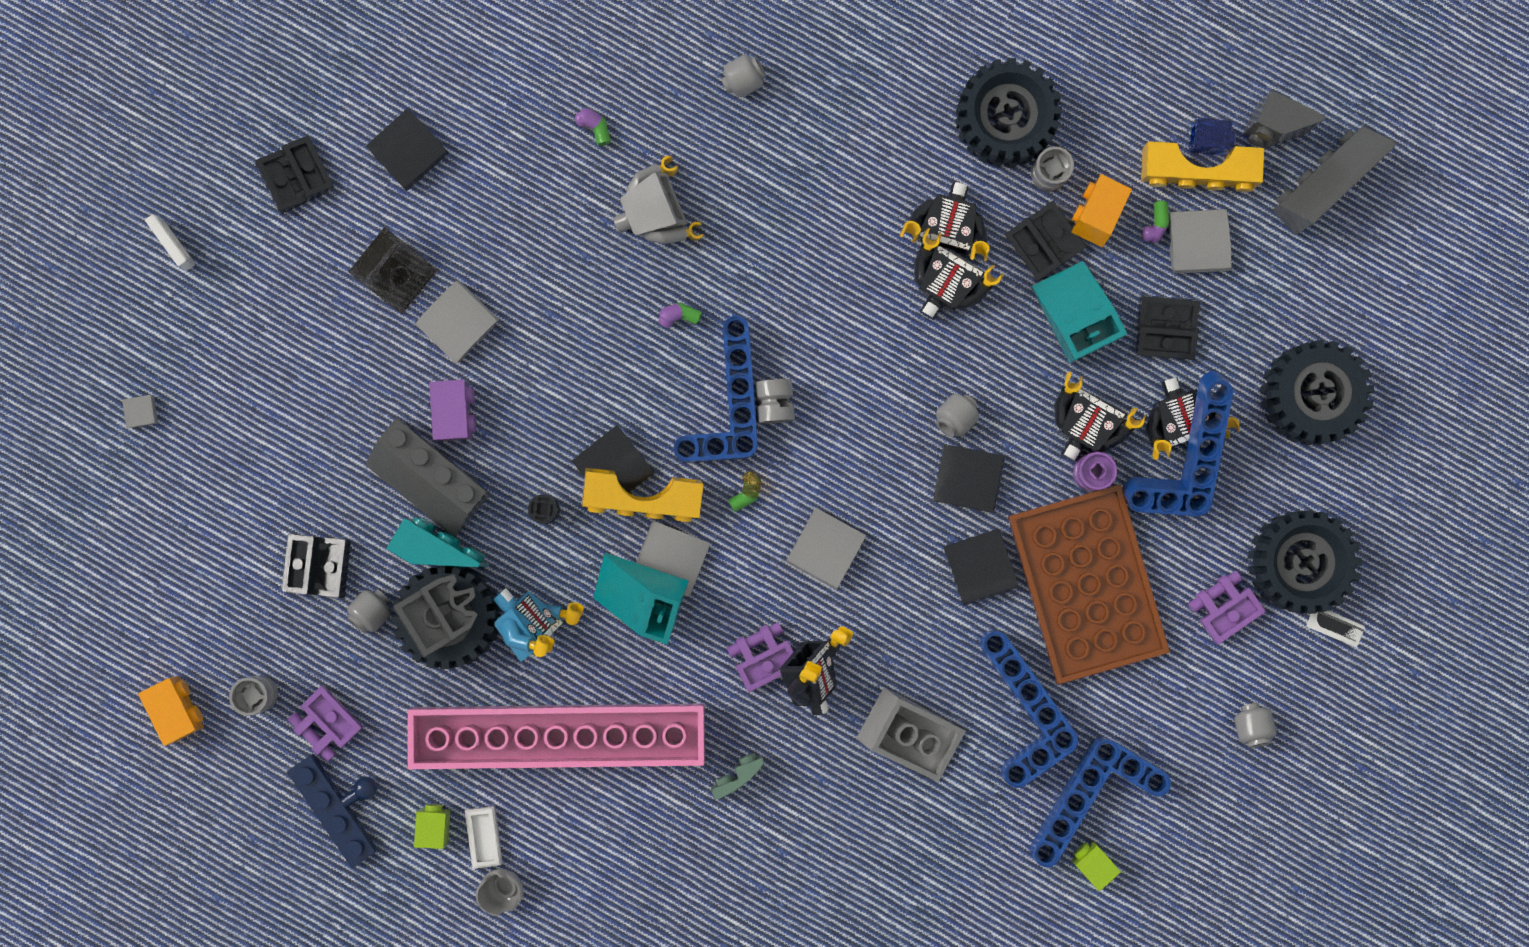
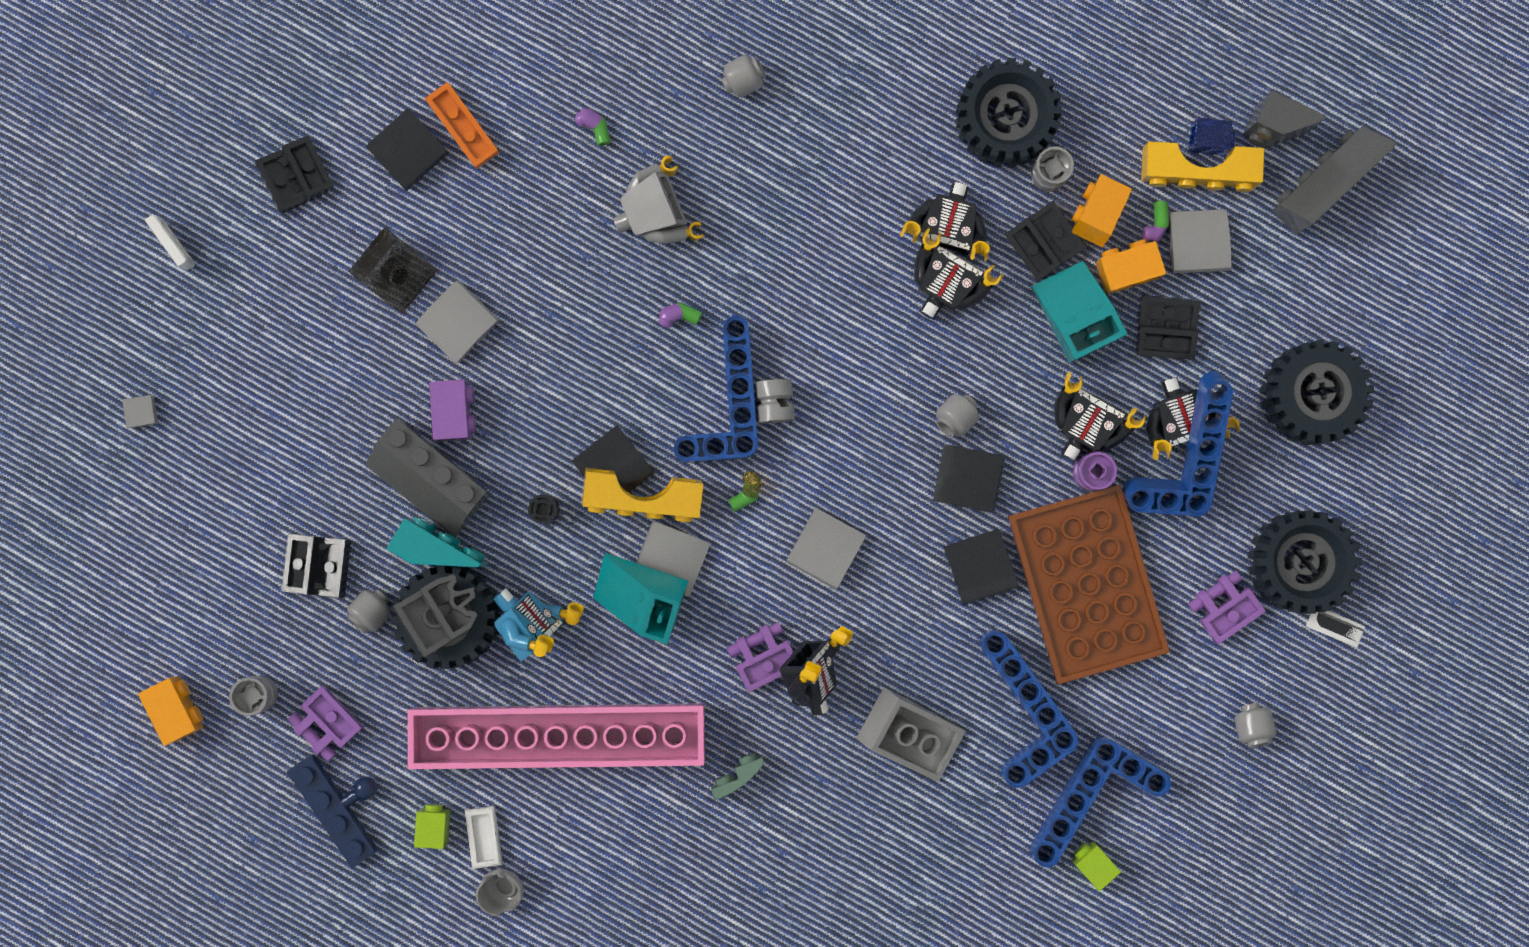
none -> orange plate [424,82,500,169]
none -> light orange brick [1096,239,1166,295]

